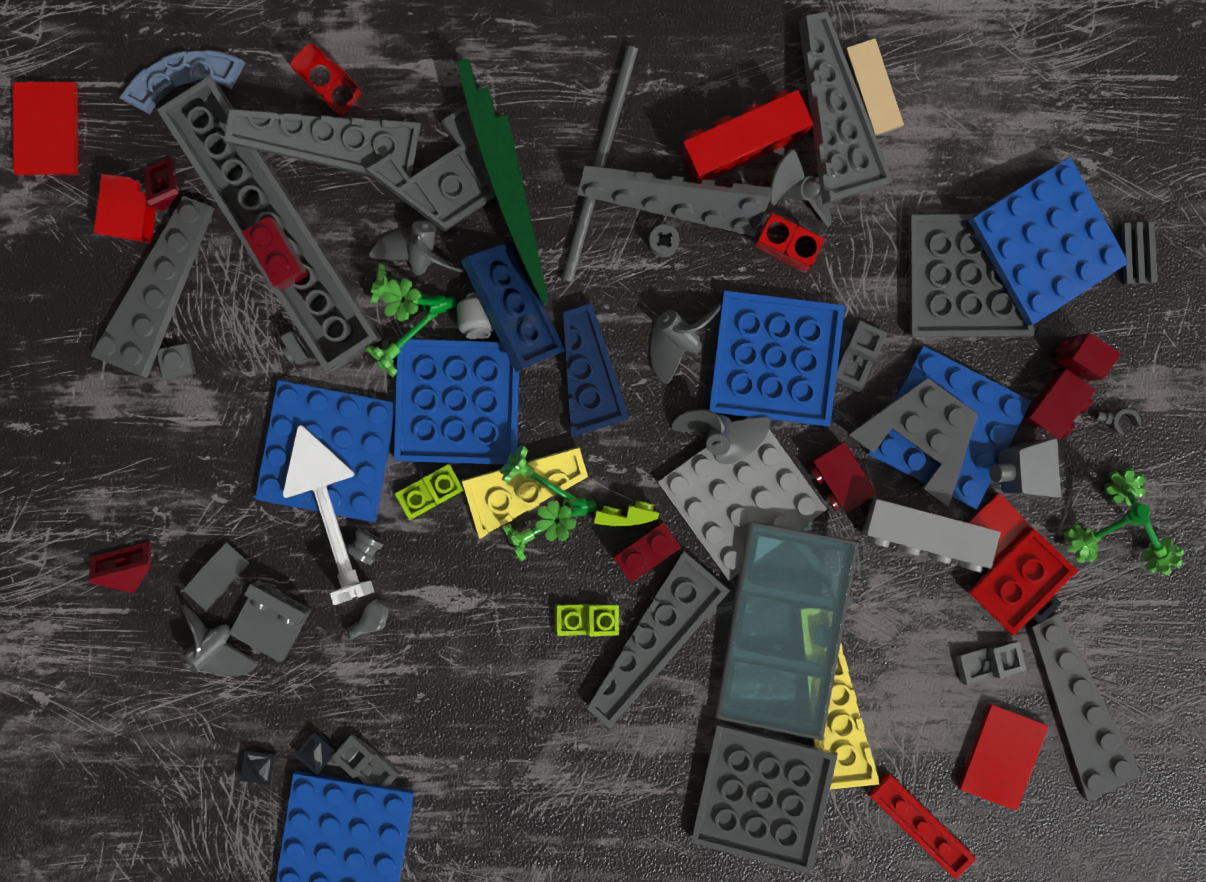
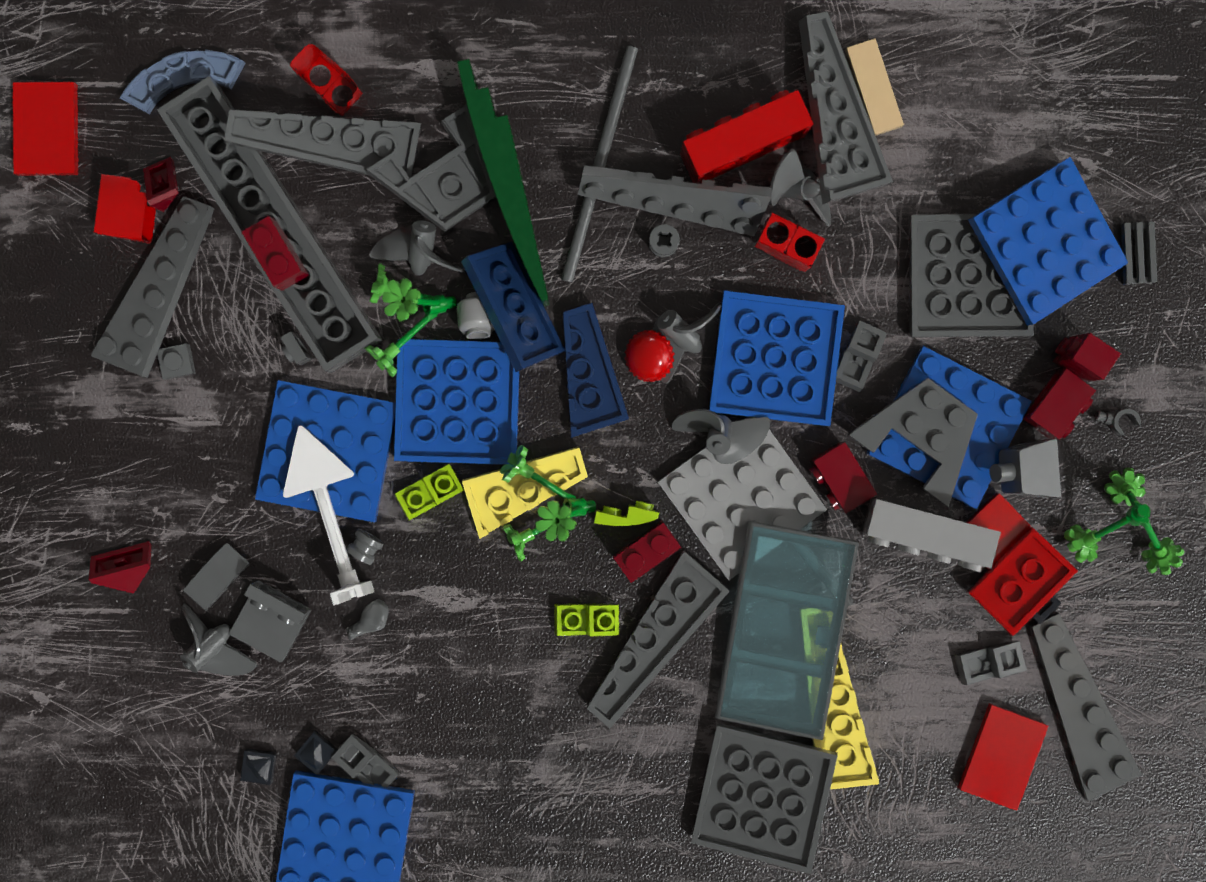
red tile [867,772,977,880] -> none
none -> red hat [625,330,674,382]

